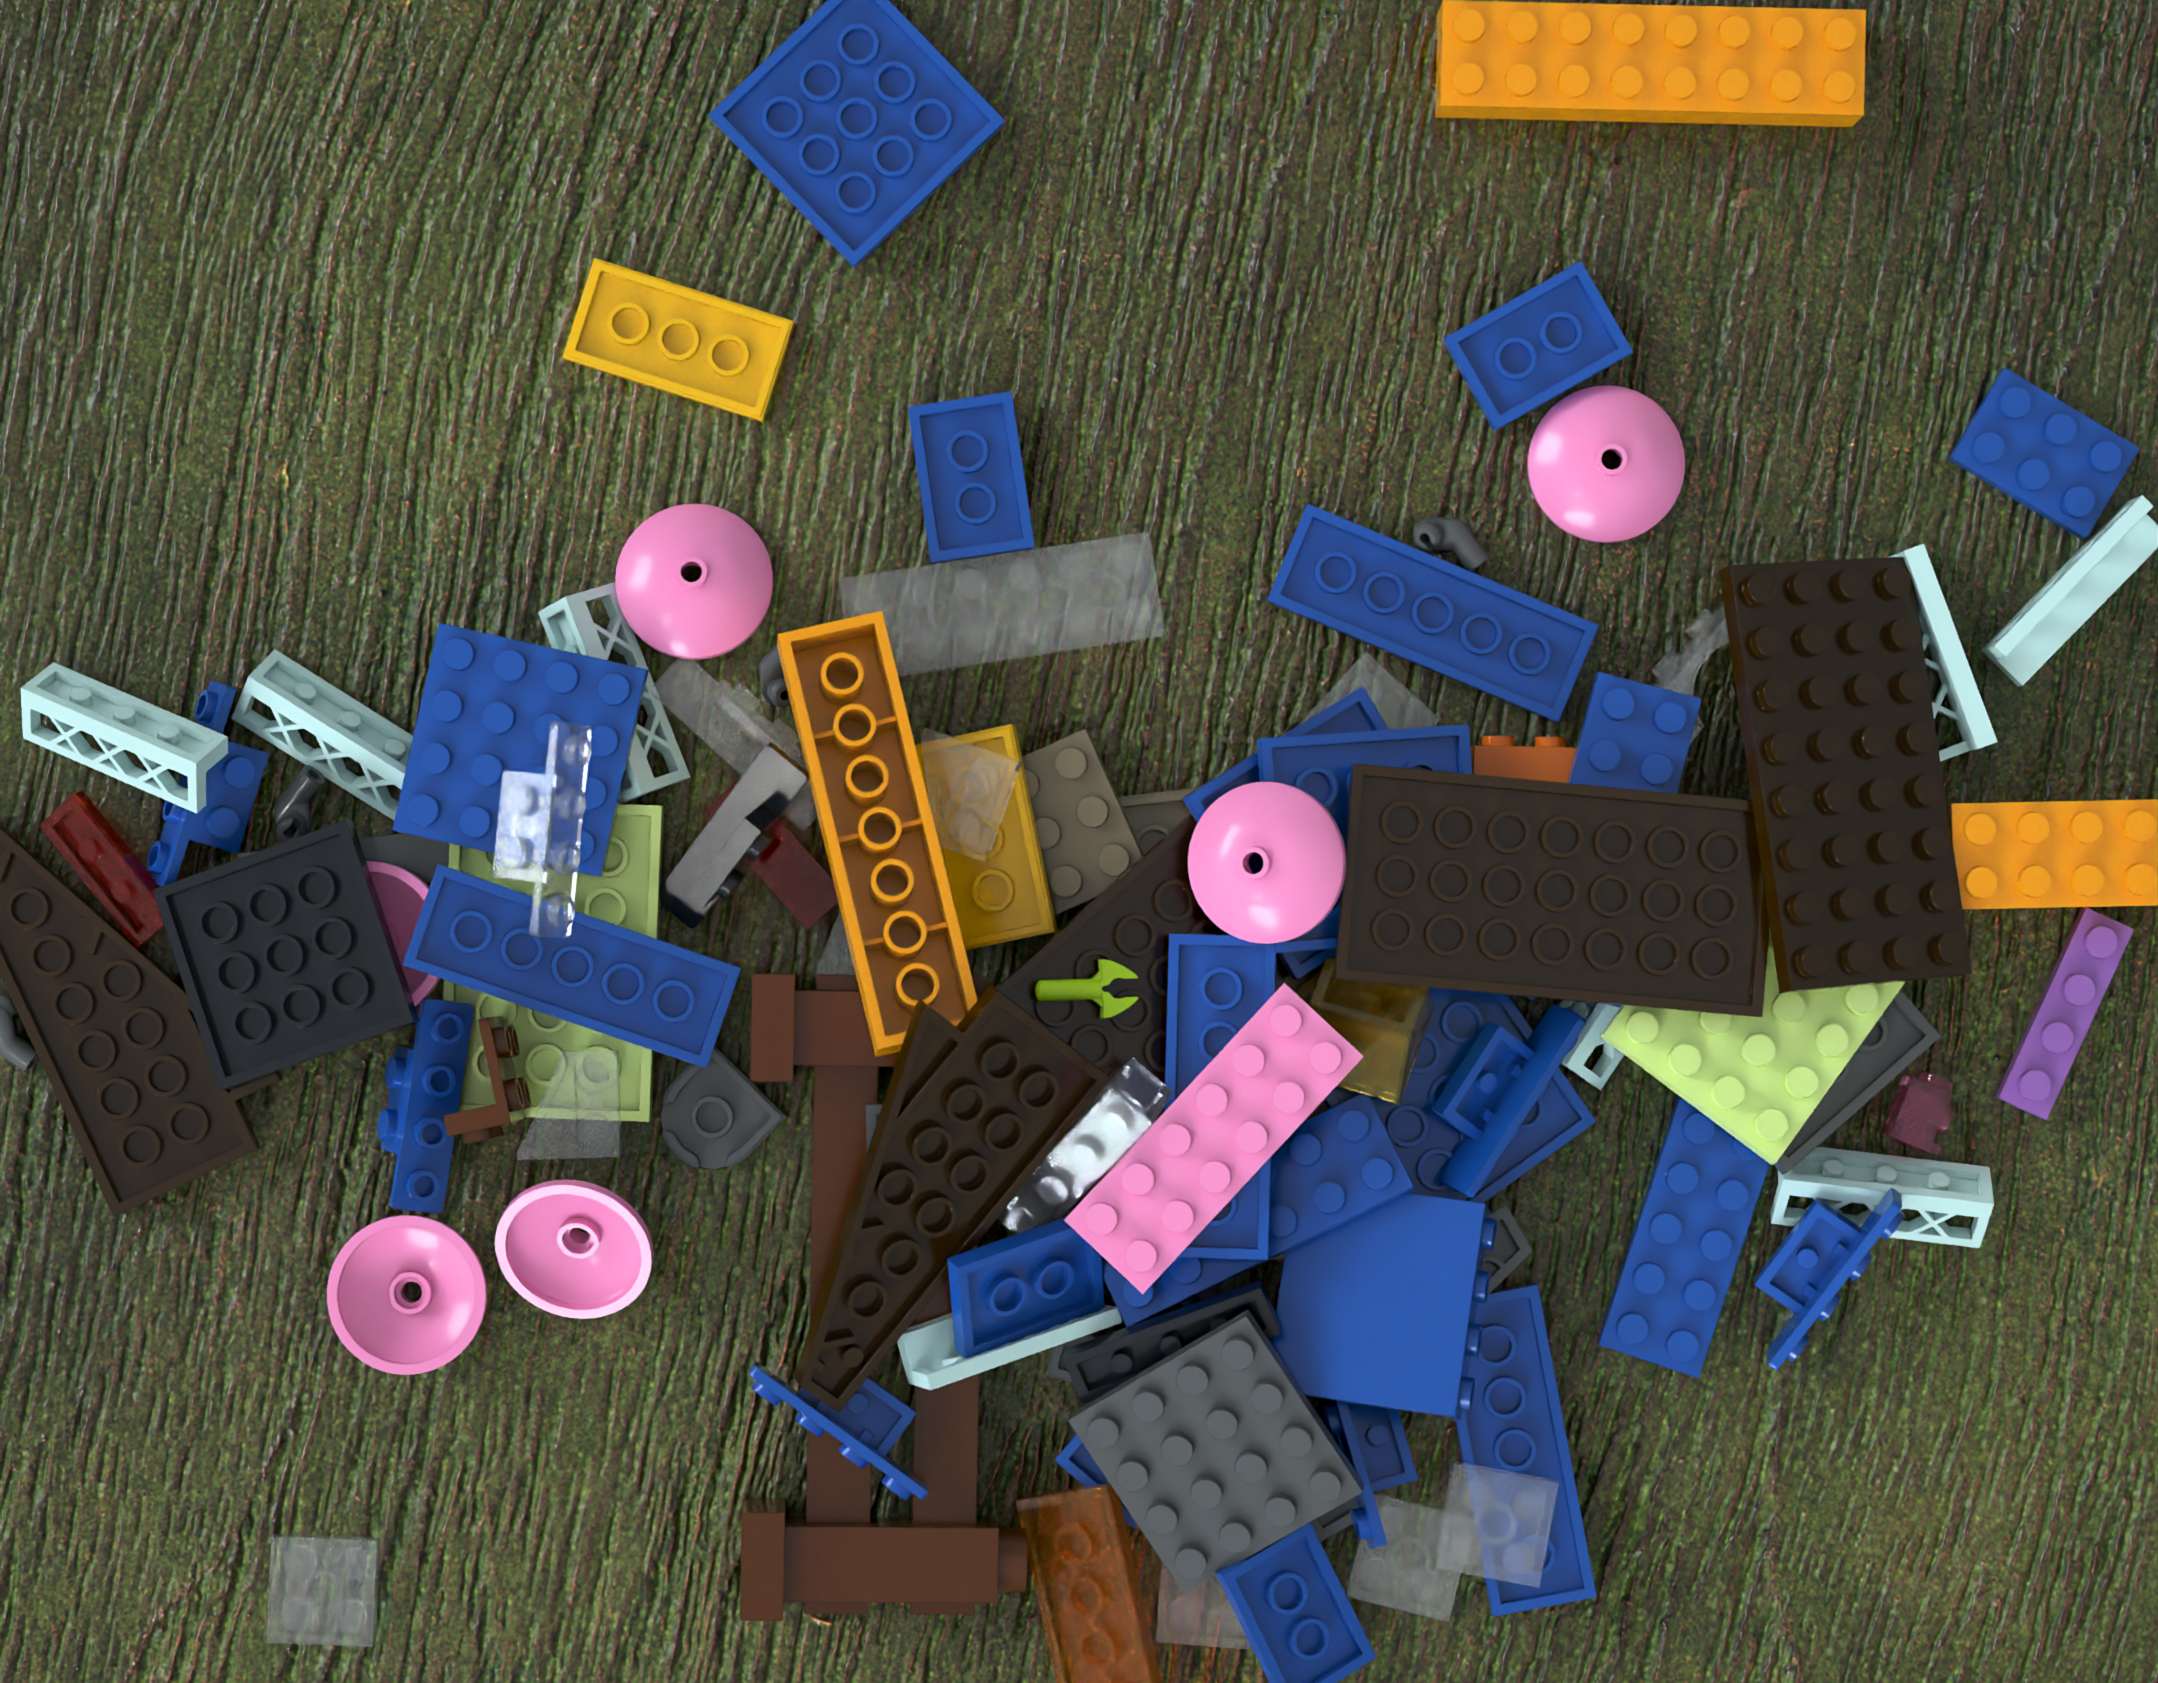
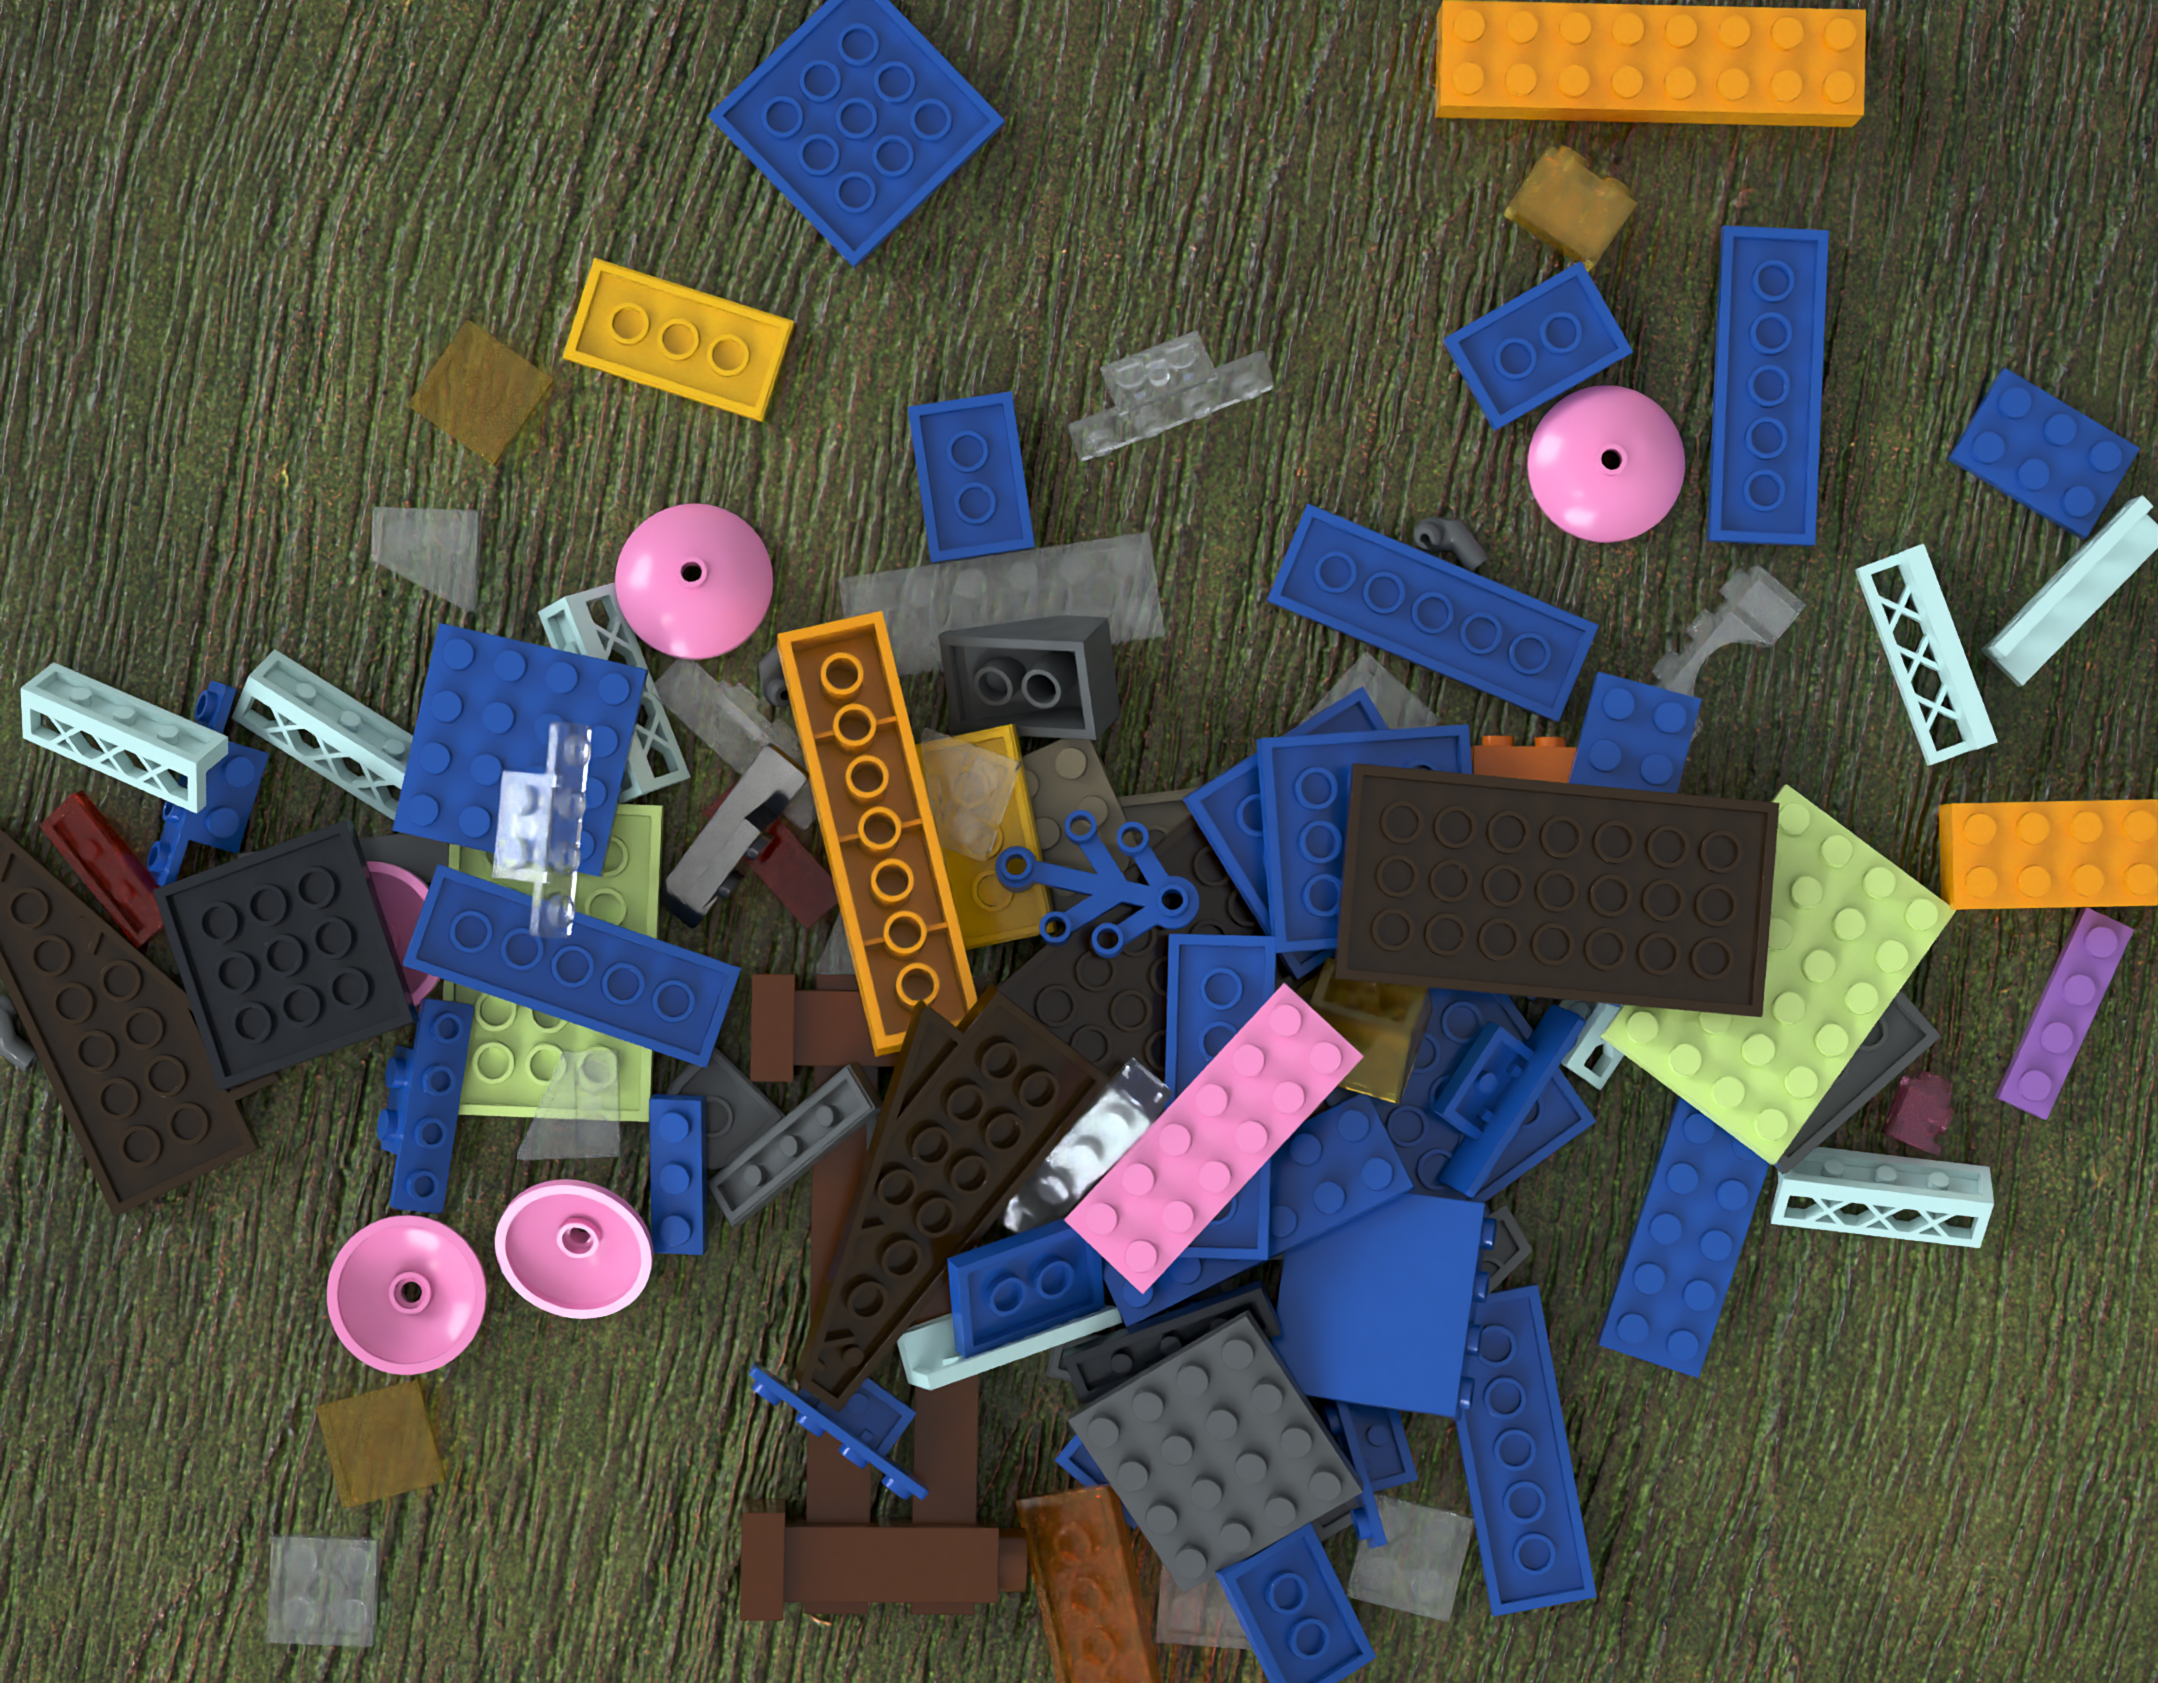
dark grey arm [275,765,325,842] -> none
reddish brown bracket [443,1016,531,1144] -> none
lime bar [1035,959,1139,1018] -> none
bright pink dish [1188,782,1346,944] -> none
clear plate [1433,1461,1559,1588] -> none
dark brown plate [1719,557,1972,993] -> none
blue bracket [1754,1188,1904,1370] -> none
none -> clear yellow tile [316,1378,447,1509]
none -> clear wing [371,507,481,613]
none -> clear yellow tile [407,319,555,467]
none -> blue plate [649,1094,708,1255]
none -> dark grey tile [707,1063,883,1226]
none -> dark grey slope [938,615,1121,740]
none -> blue plant [995,810,1200,959]
none -> clear bracket [1067,330,1274,462]
none -> clear yellow slope [1503,144,1638,273]
none -> blue plate [1707,225,1829,547]

